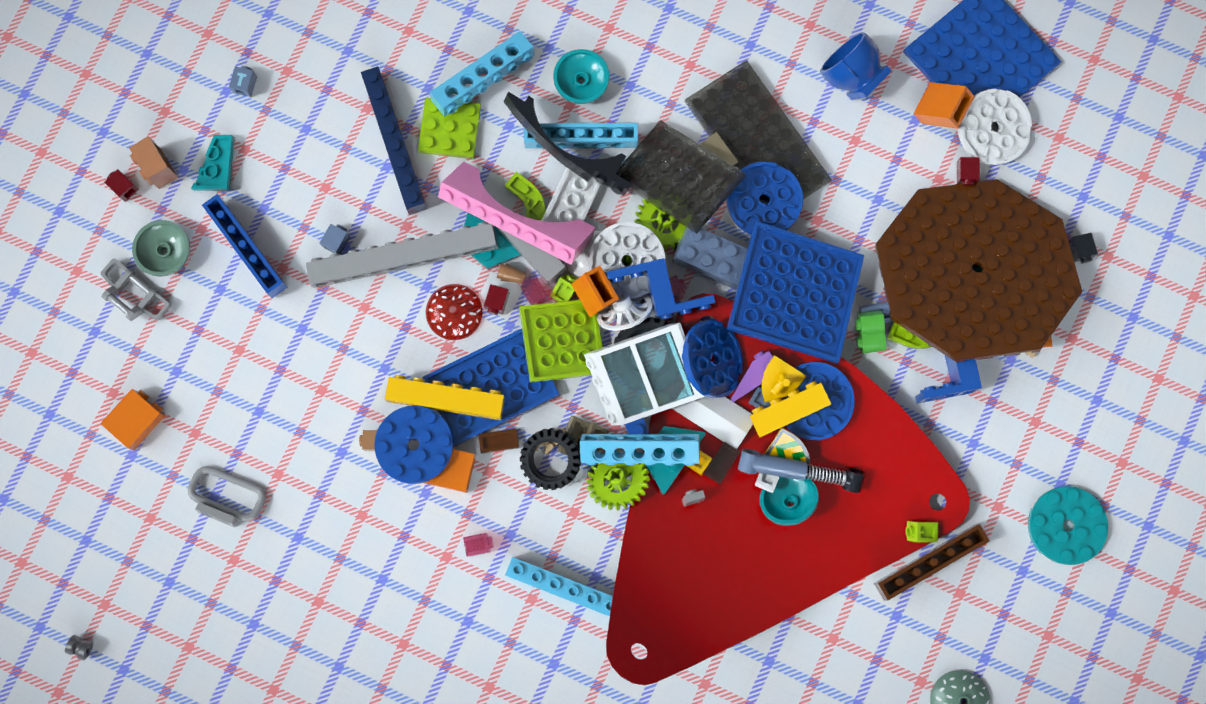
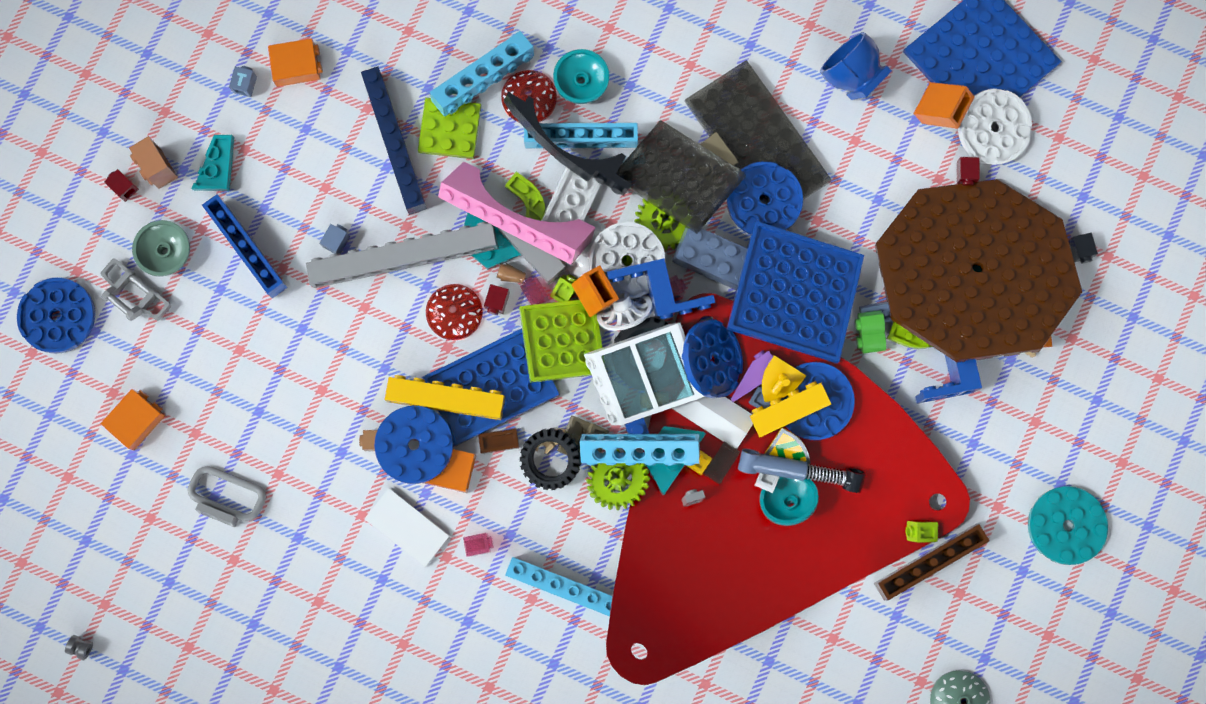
none -> blue plate [17,277,95,354]
none -> orange brick [268,38,323,87]
none -> white tile [365,488,450,567]
none -> clear red dish [501,70,557,123]

